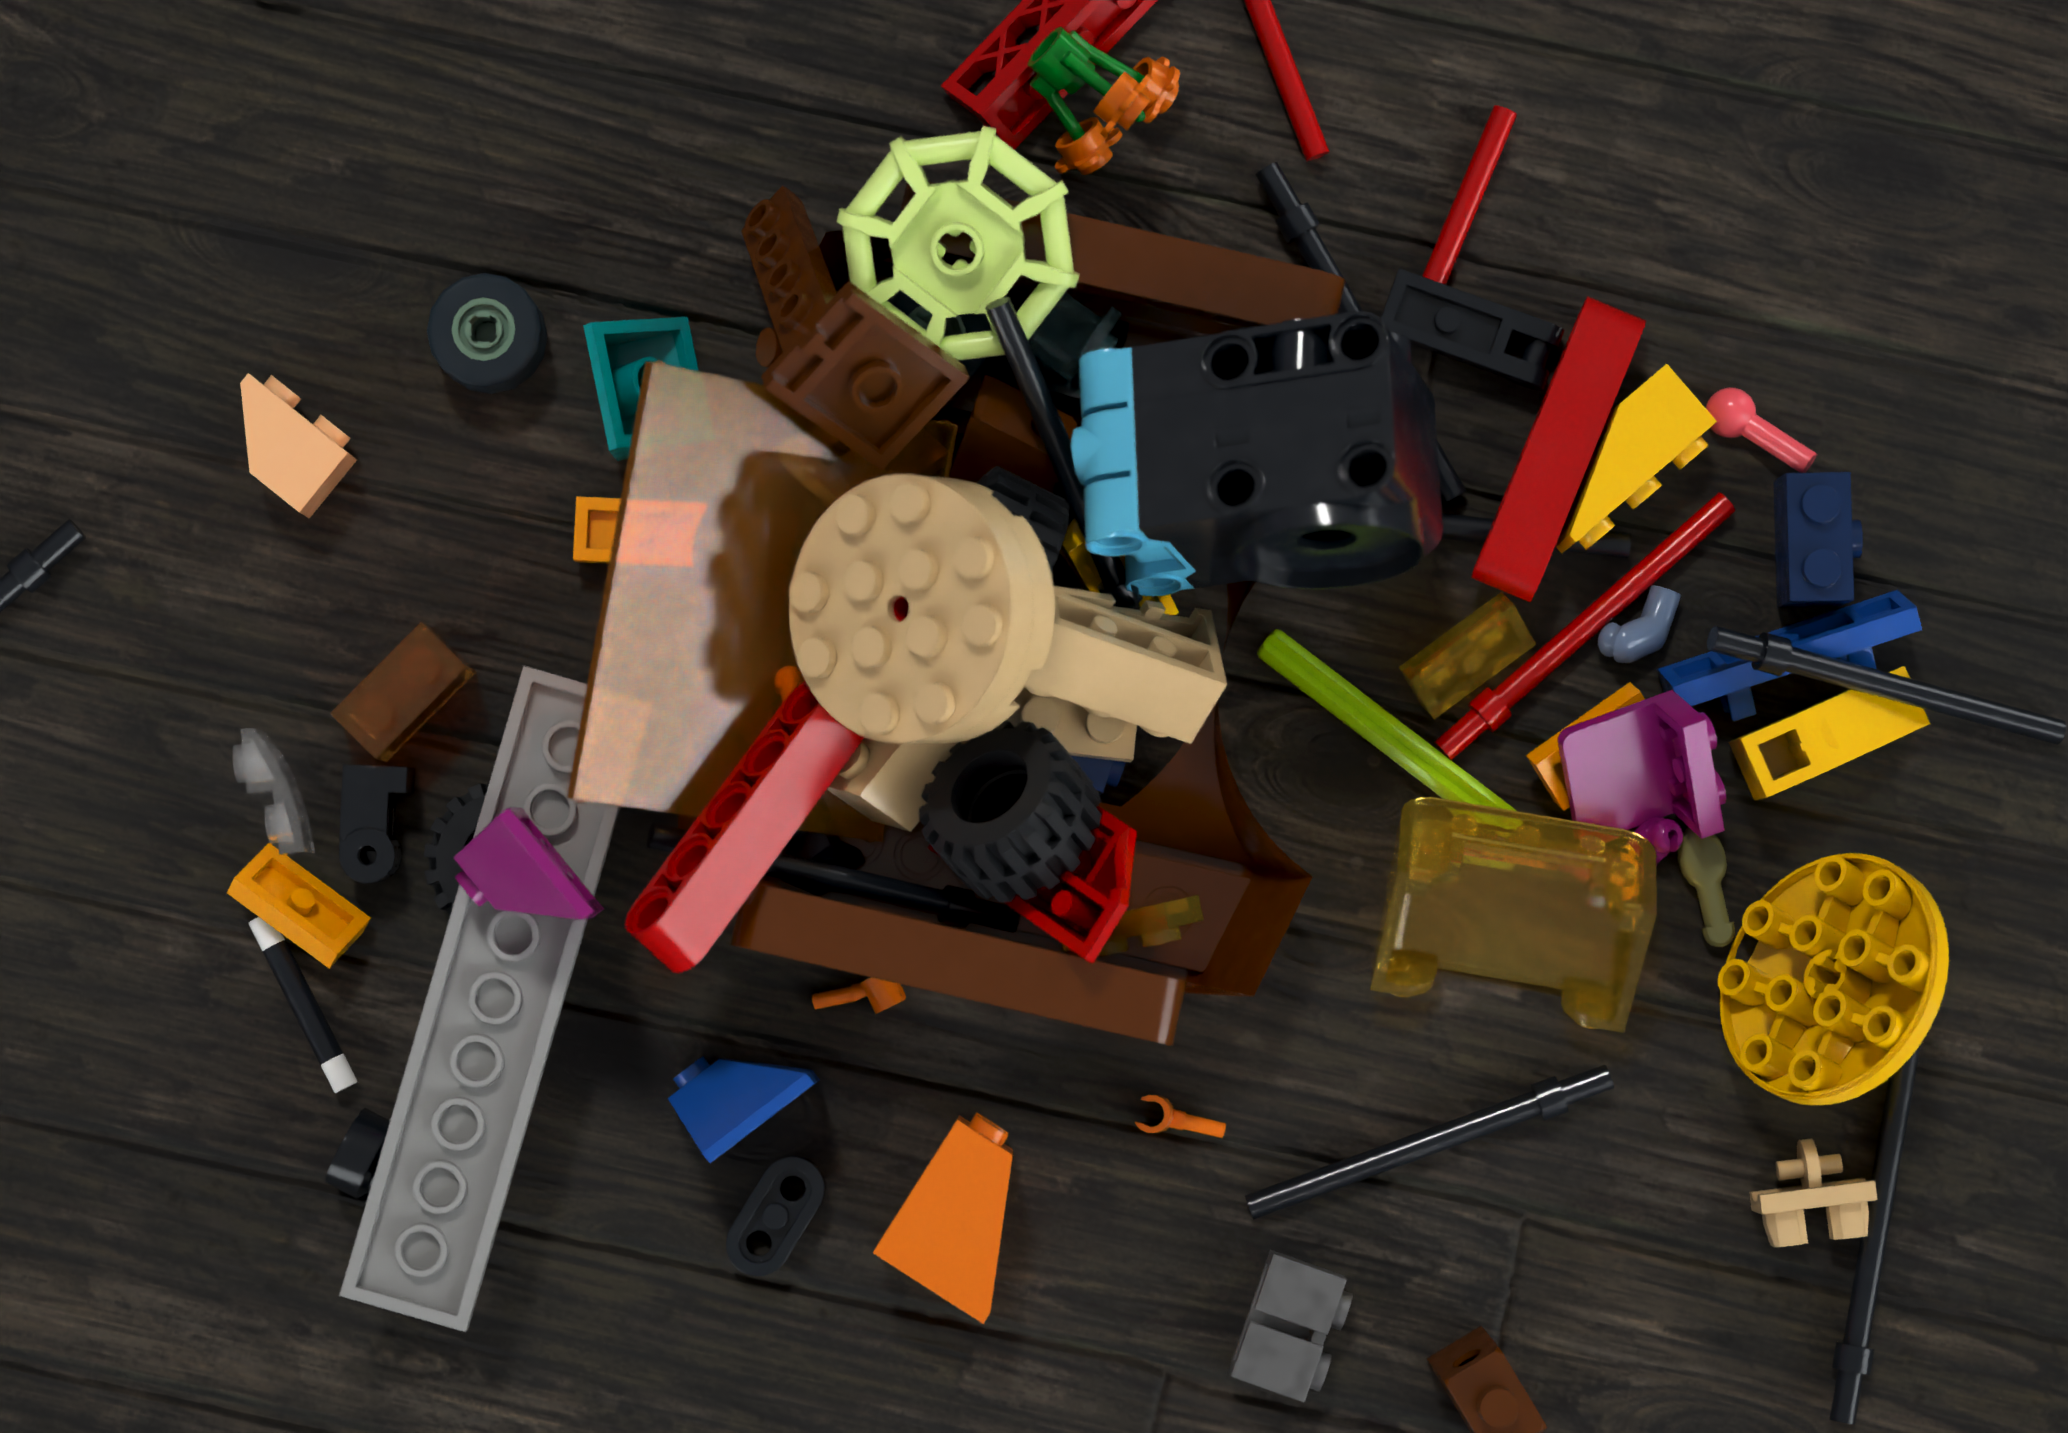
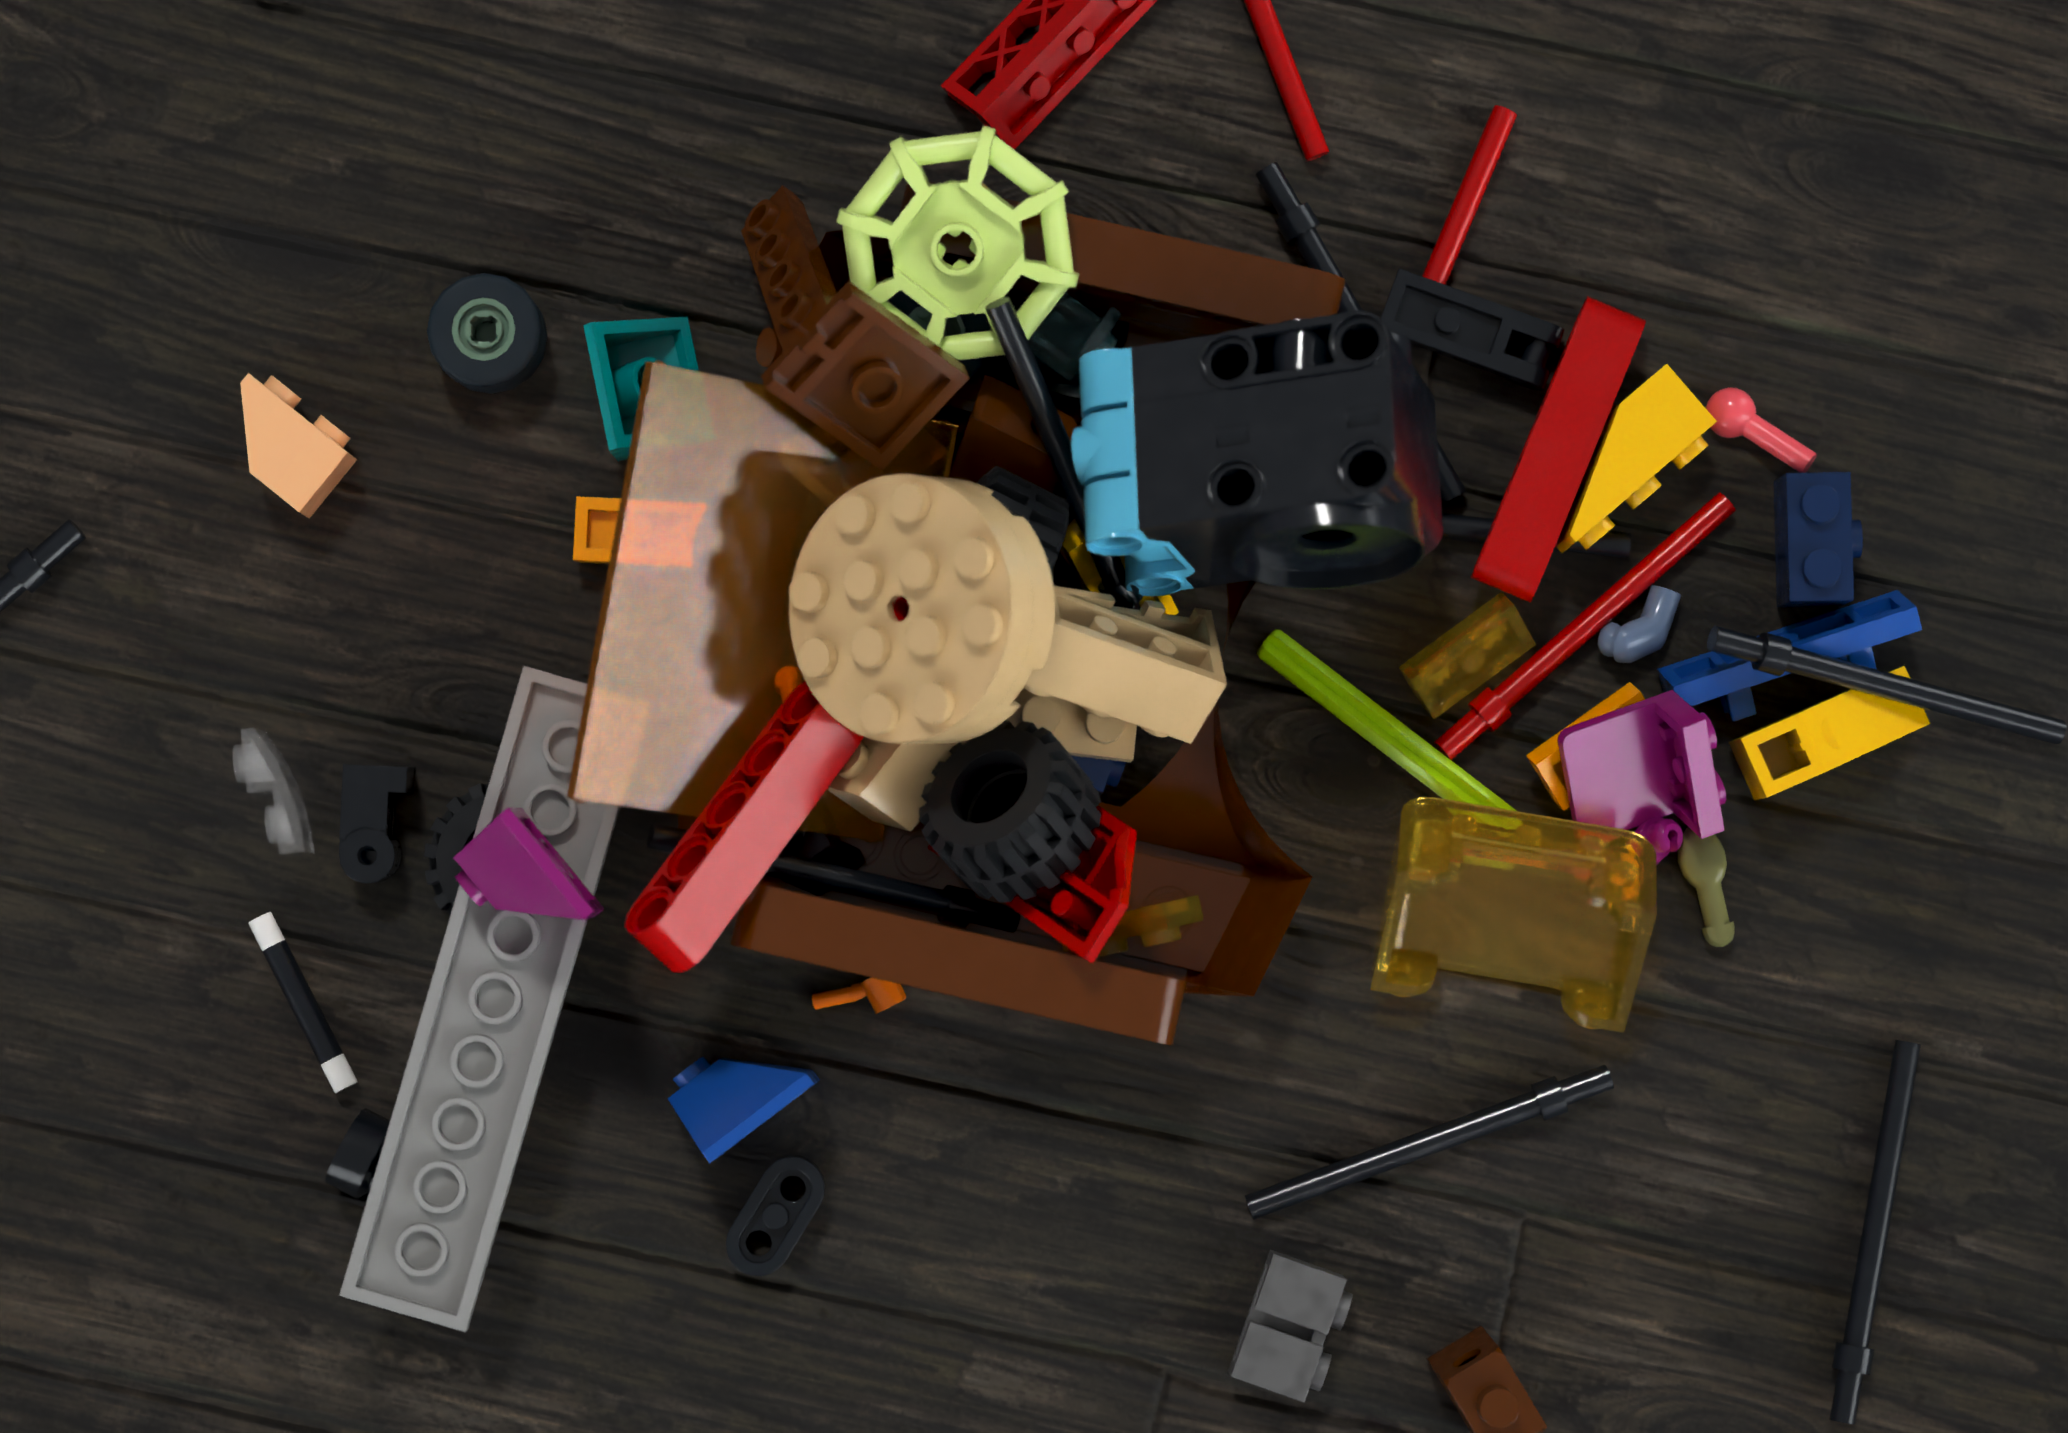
light orange plate [227,843,371,969] -> none
clear orange brick [330,622,476,762] -> none
orange slope [873,1112,1013,1324] -> none
plant [1027,27,1180,175] -> none
orange hand [1135,1095,1226,1138] -> none
yellow bracket [1718,853,1949,1106] -> none
tan hips [1749,1138,1878,1247] -> none

